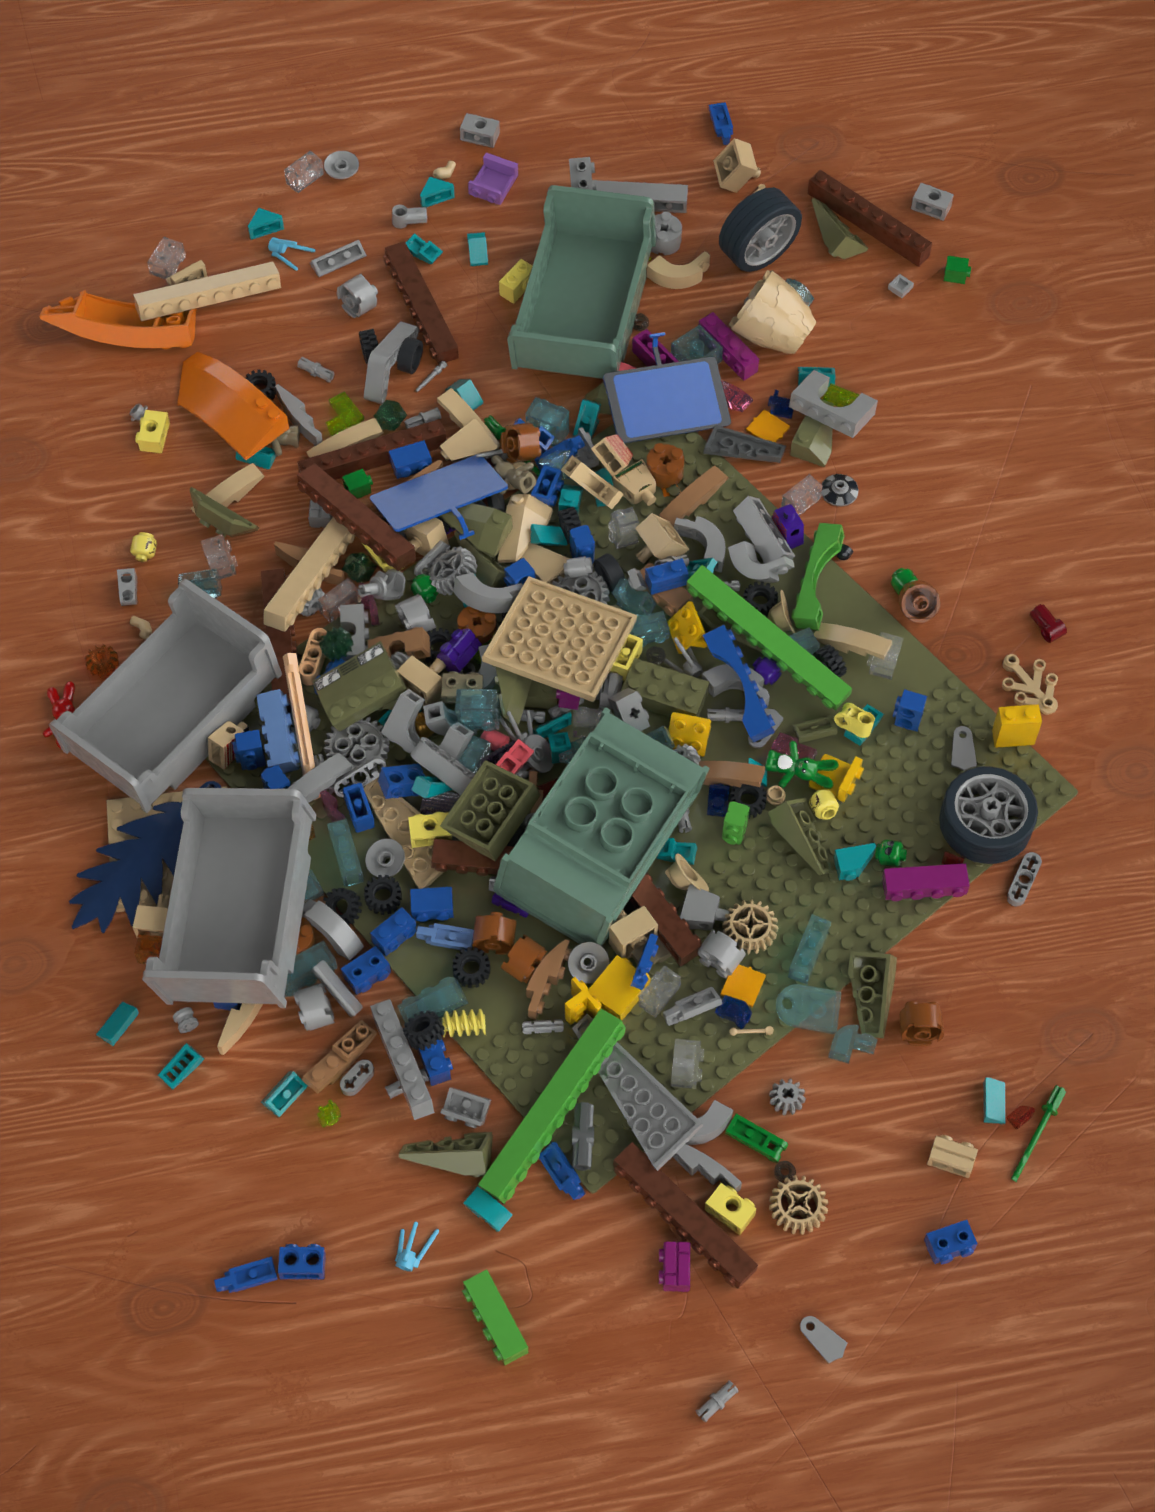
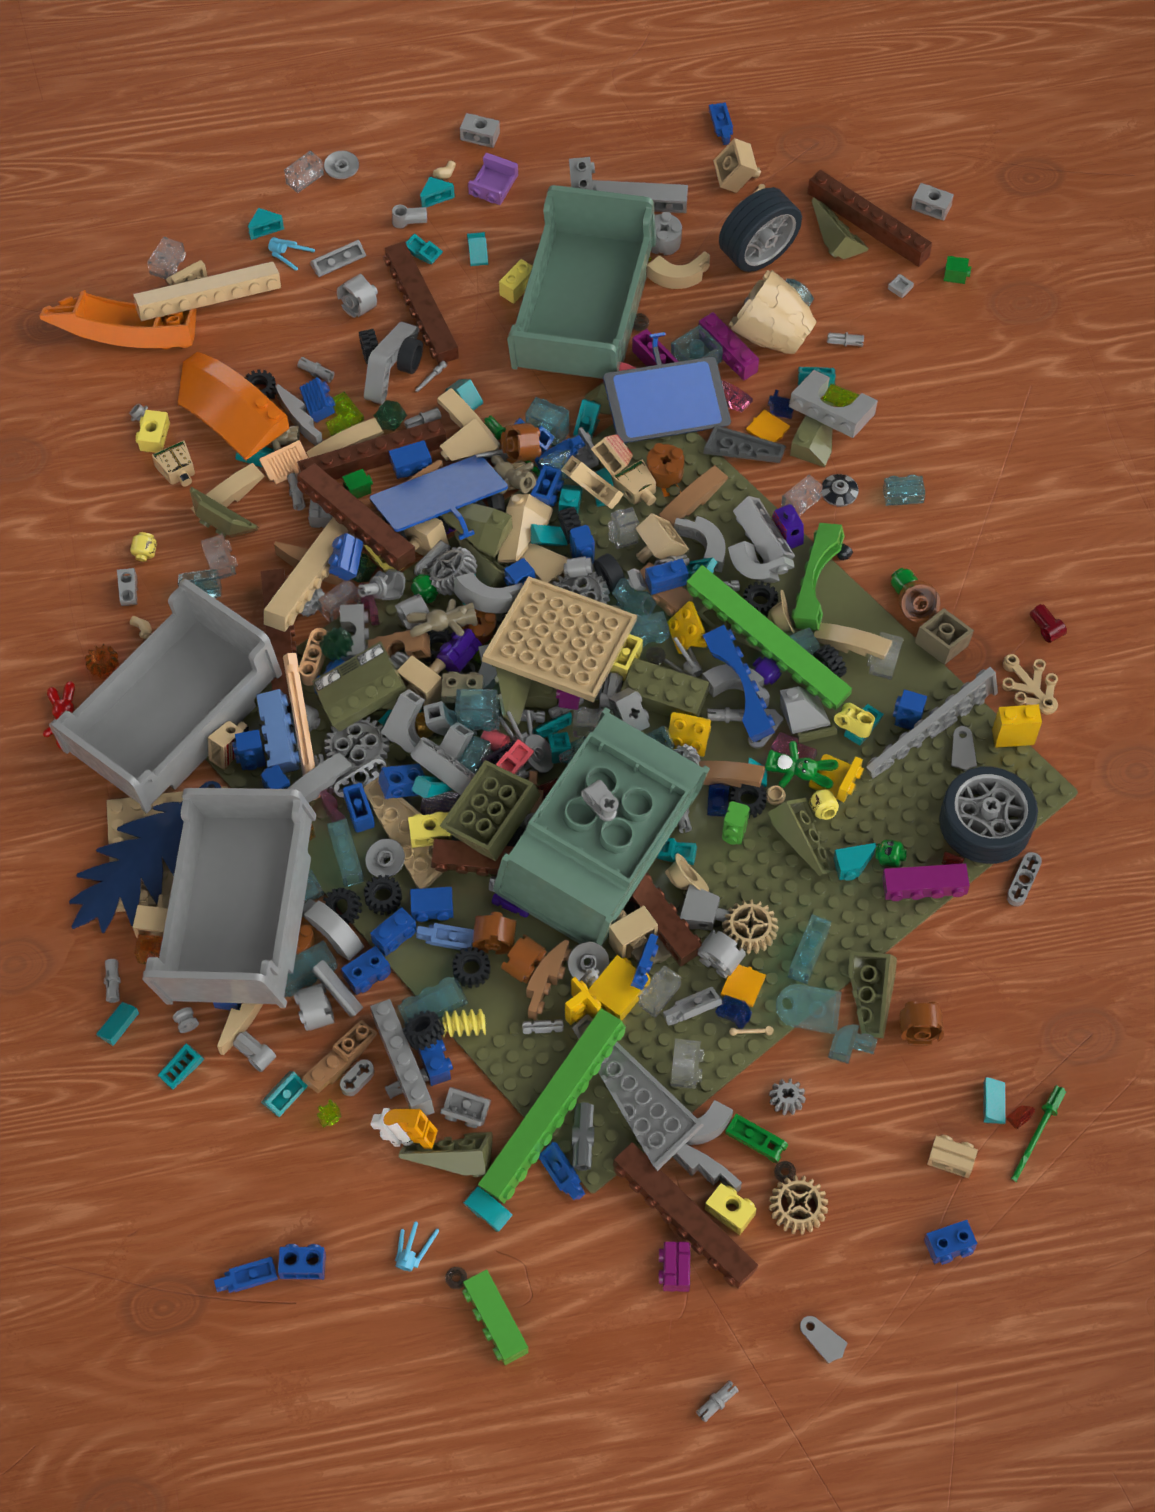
none -> light grey pin [104,959,121,1003]
none -> tan torso [152,440,195,487]
none -> light grey piece [233,1031,277,1072]
none -> light nougat window [259,440,308,484]
none -> light grey pin [287,473,306,511]
none -> blue brick [299,377,335,423]
none -> blue brick [328,533,363,581]
none -> light orange hips [371,1108,438,1149]
none -> dark tan animal [406,599,478,637]
none -> clear smoke plate [445,1267,467,1289]
none -> light grey axle [579,968,600,989]
none -> light grey piece [581,780,619,821]
none -> light grey slope [780,686,830,734]
none -> light grey axle [827,332,864,347]
none -> light grey wing [866,667,998,779]
none -> clear light blue brick [883,474,925,506]
none -> dark tan brick [915,608,974,665]

